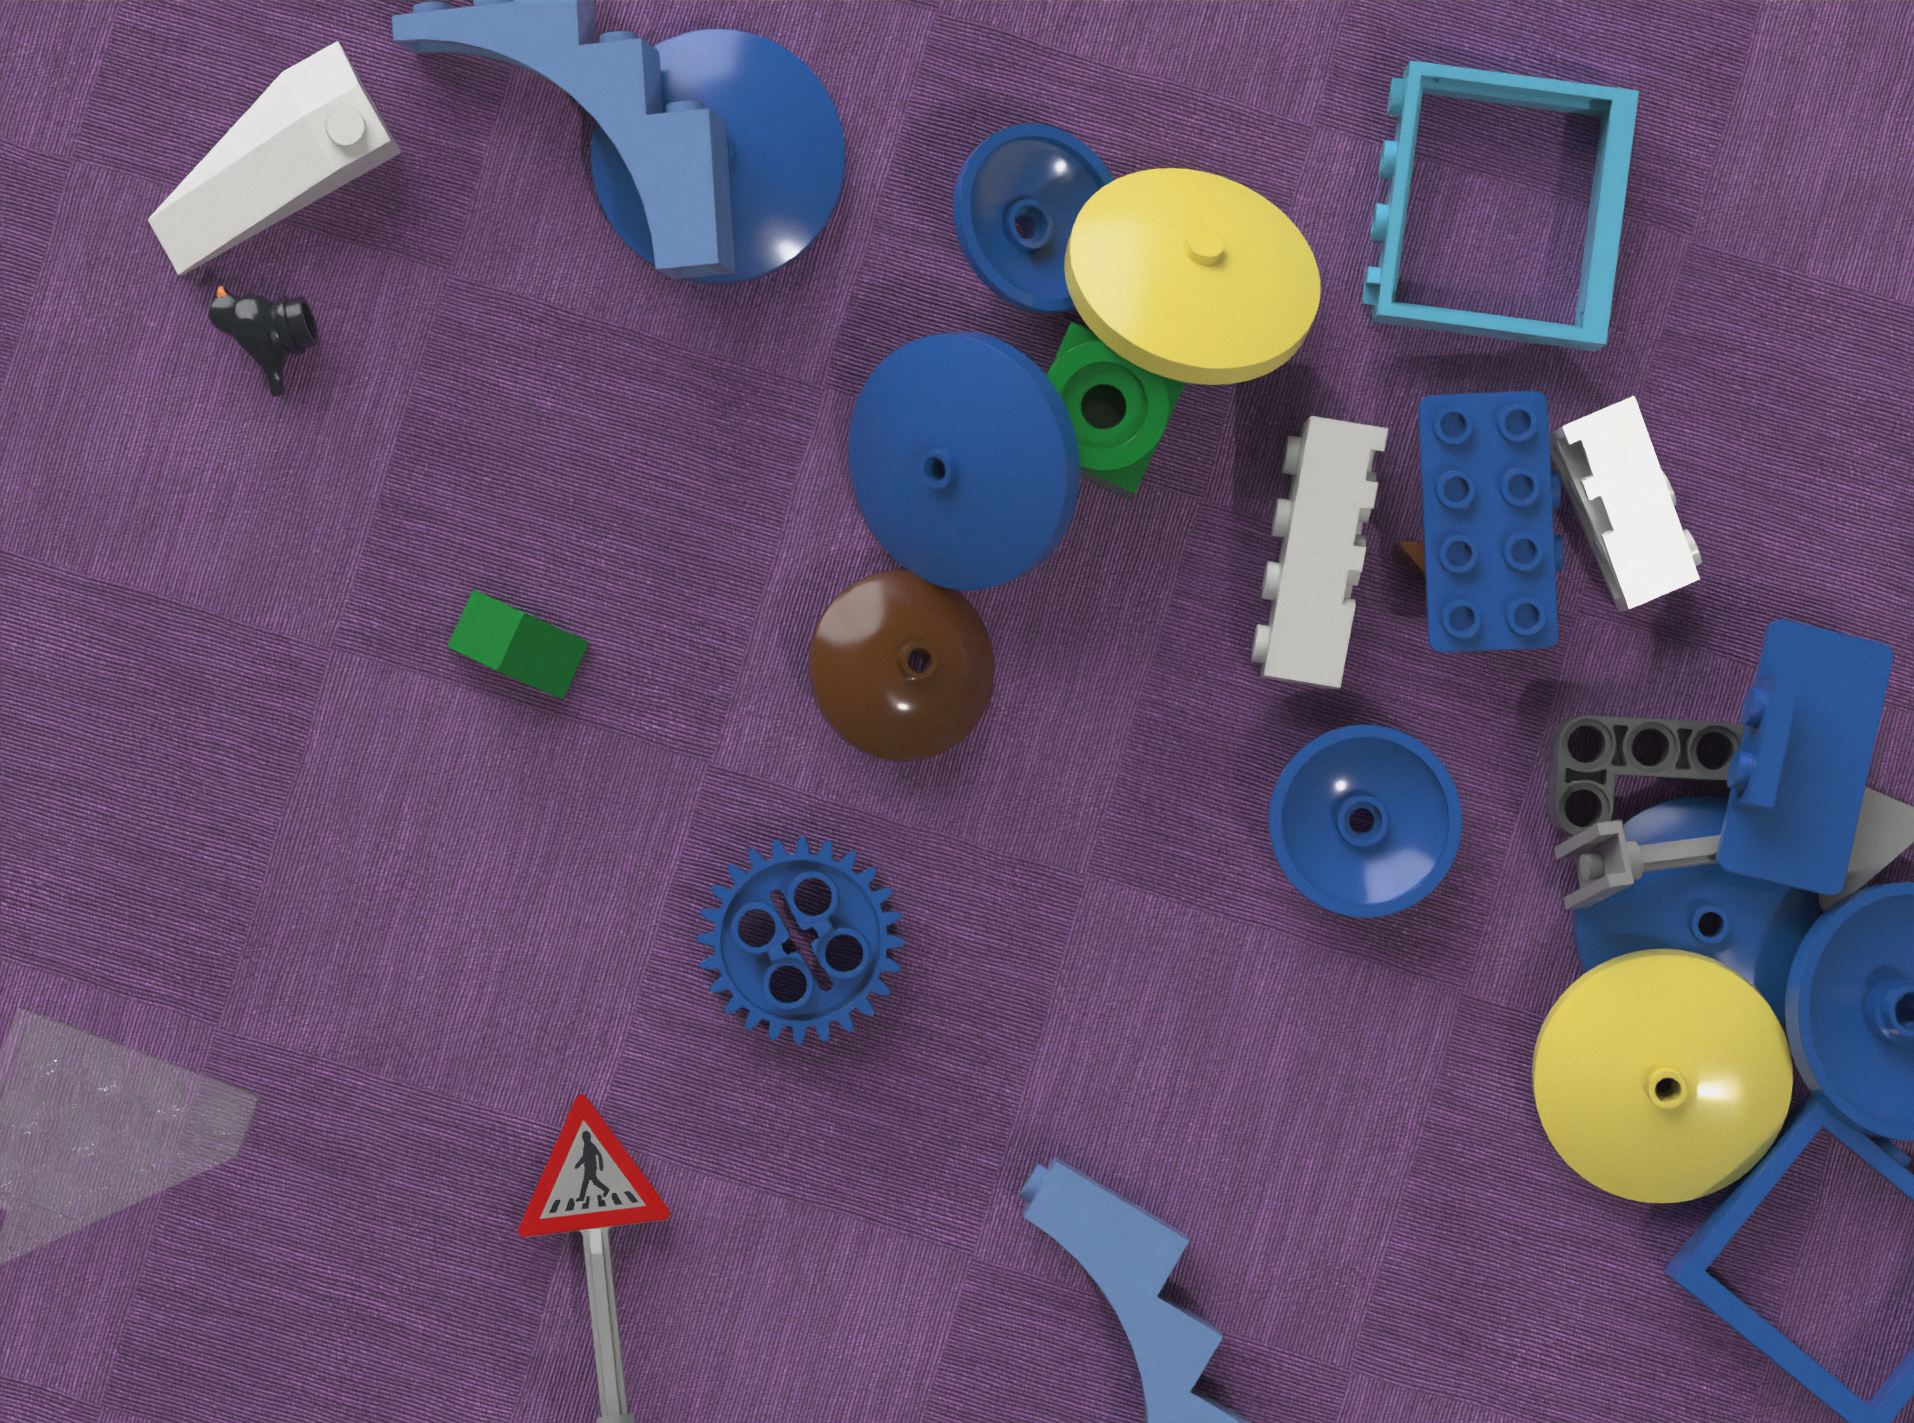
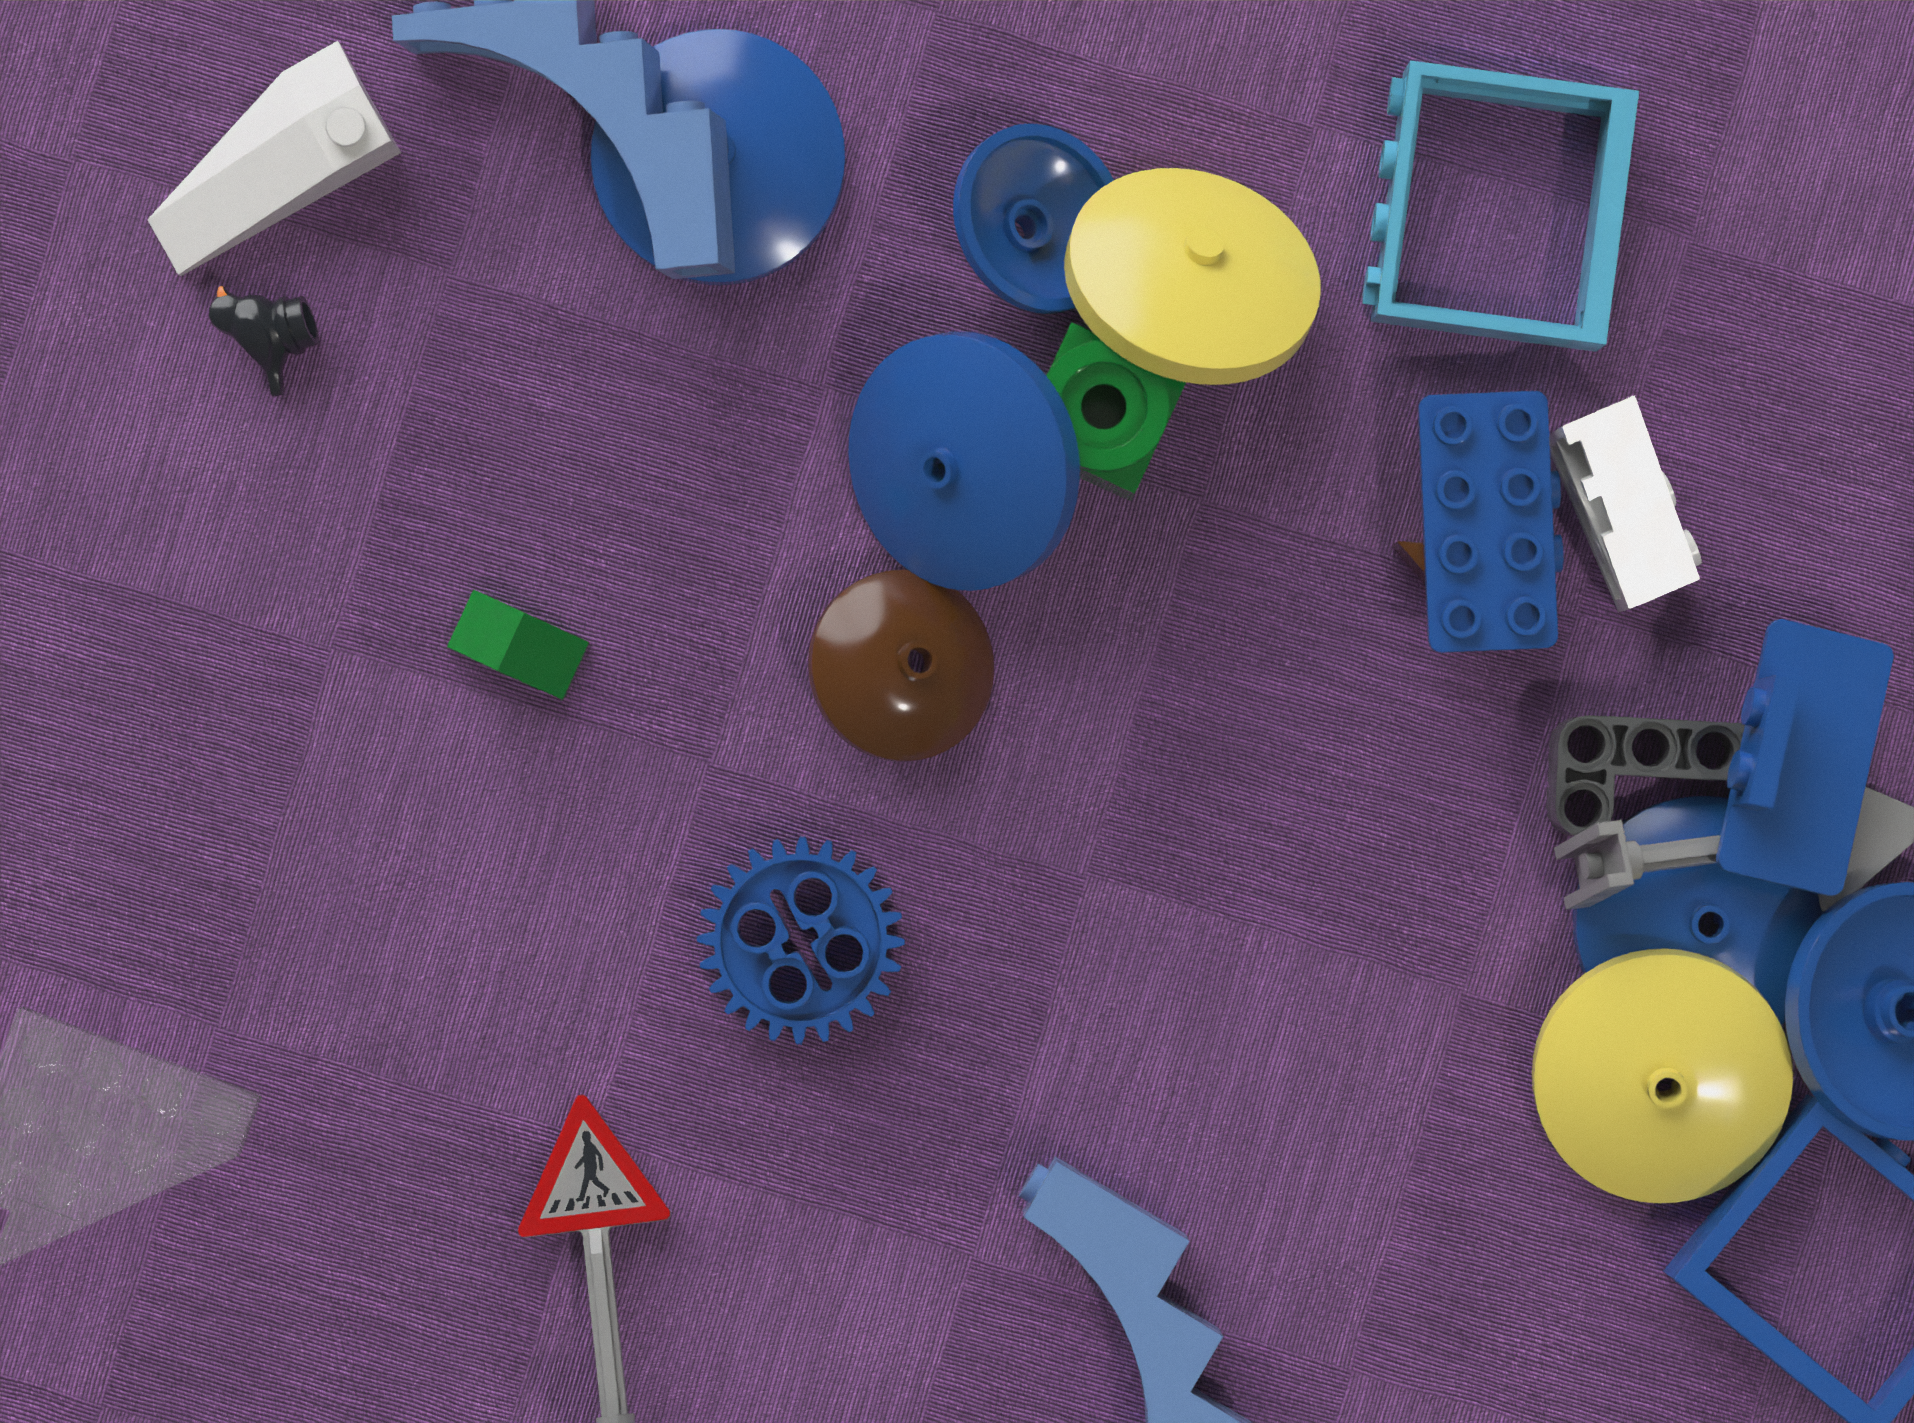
white wedge [1251,416,1388,690] -> none
blue dish [1268,725,1462,918] -> none

